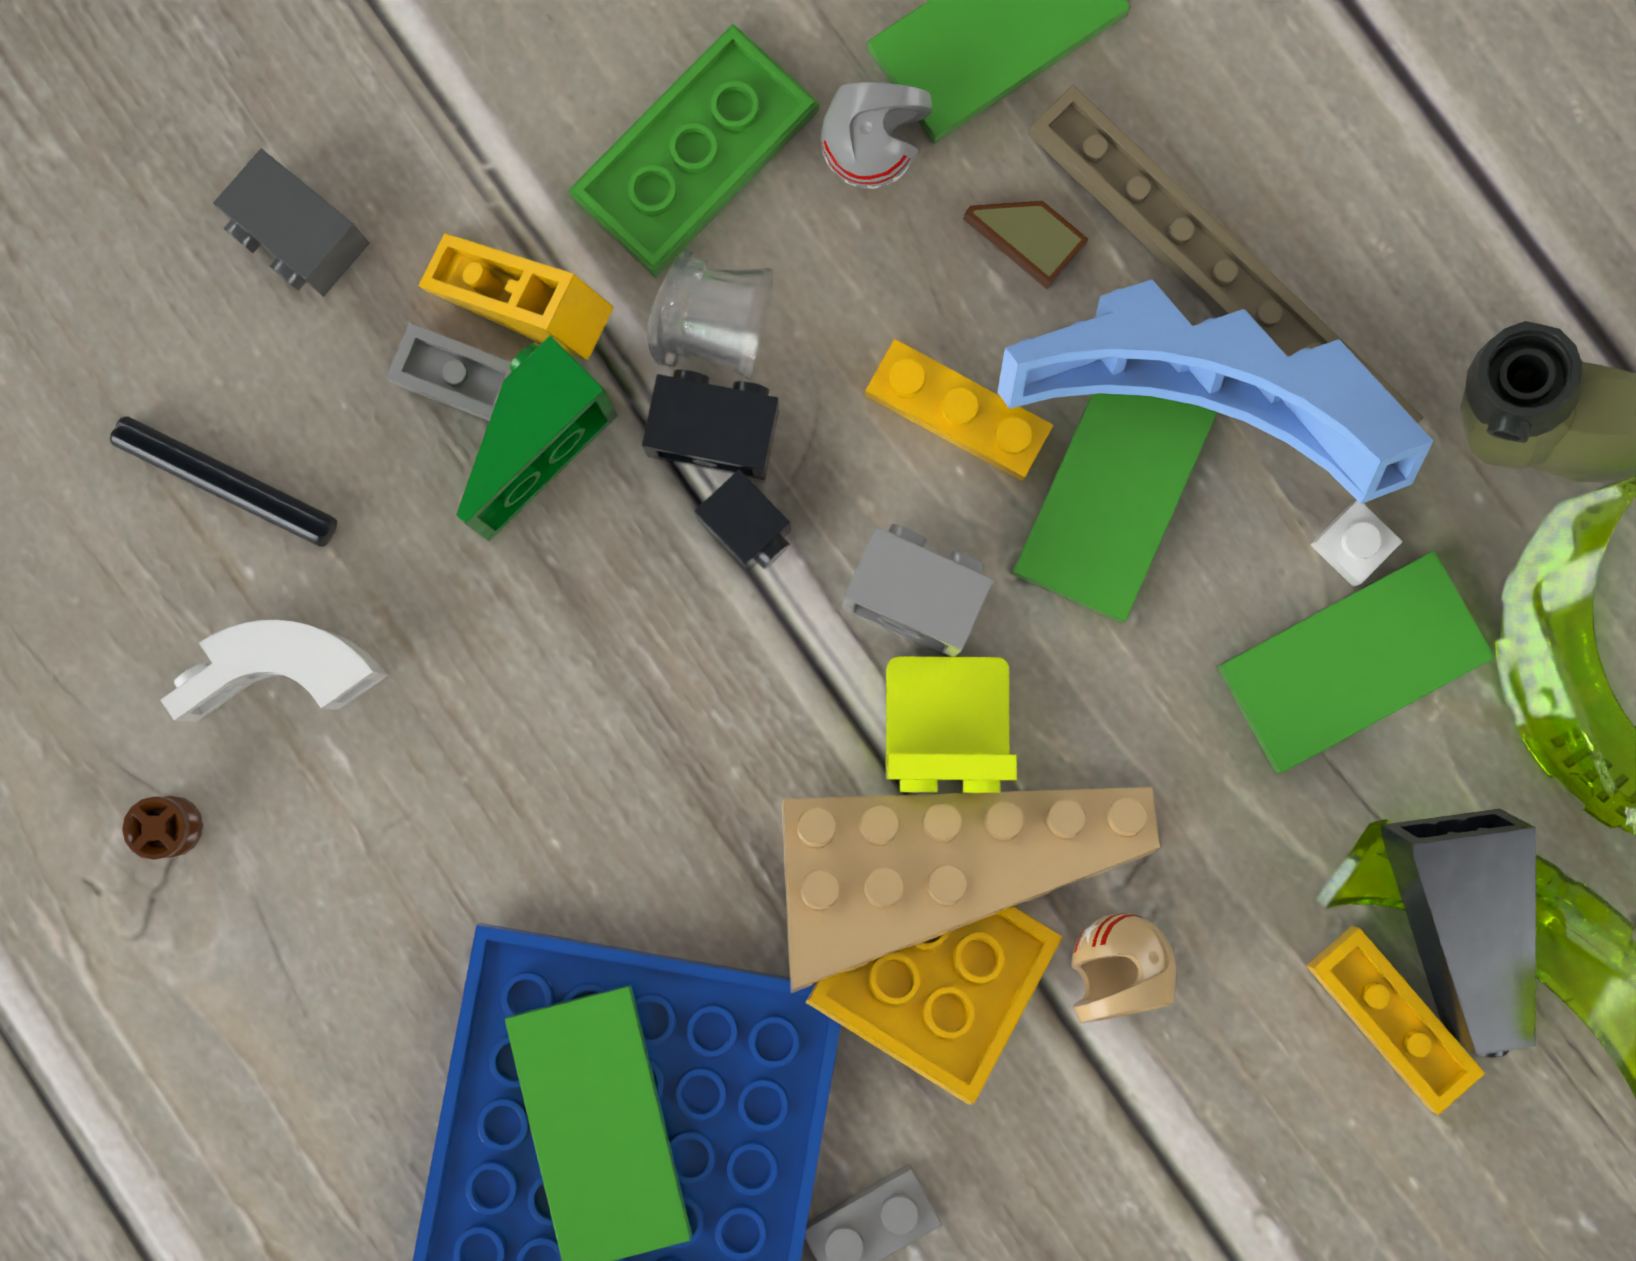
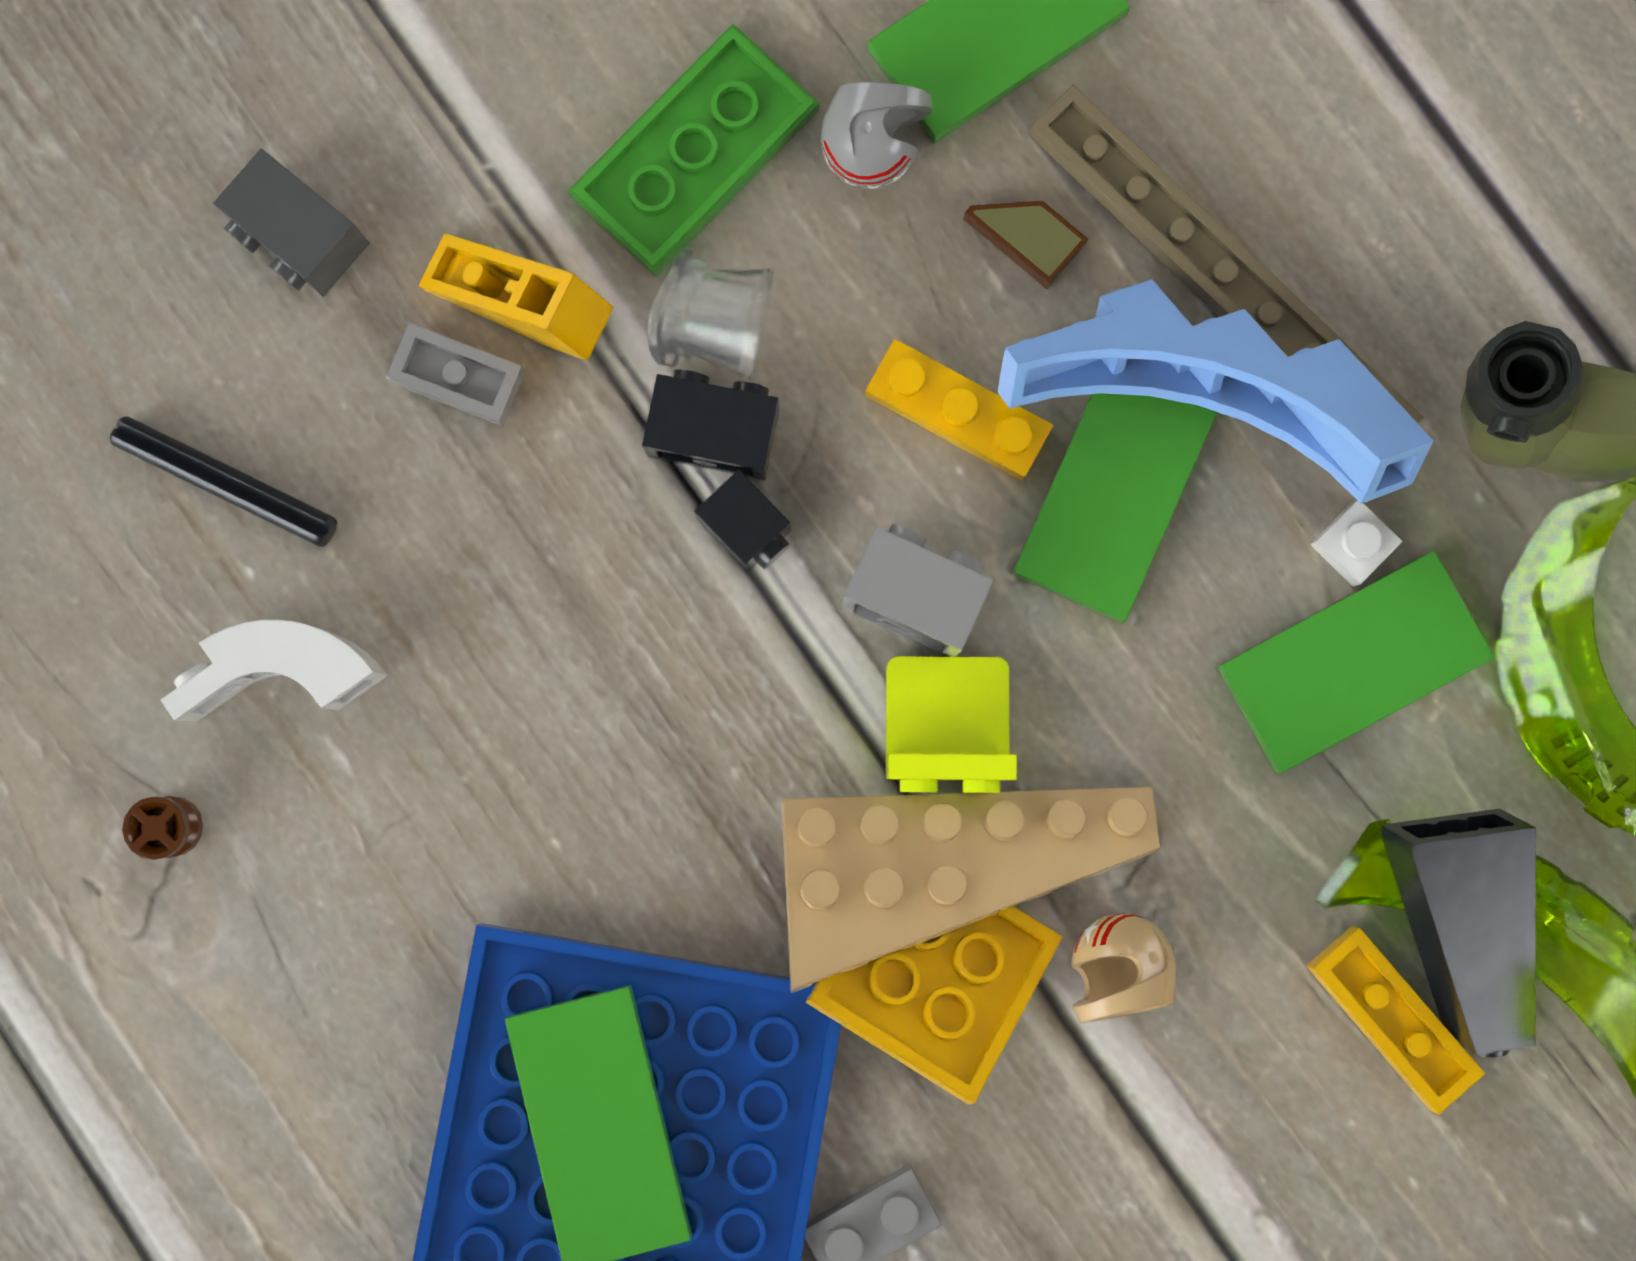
green slope [456,335,618,541] -> none

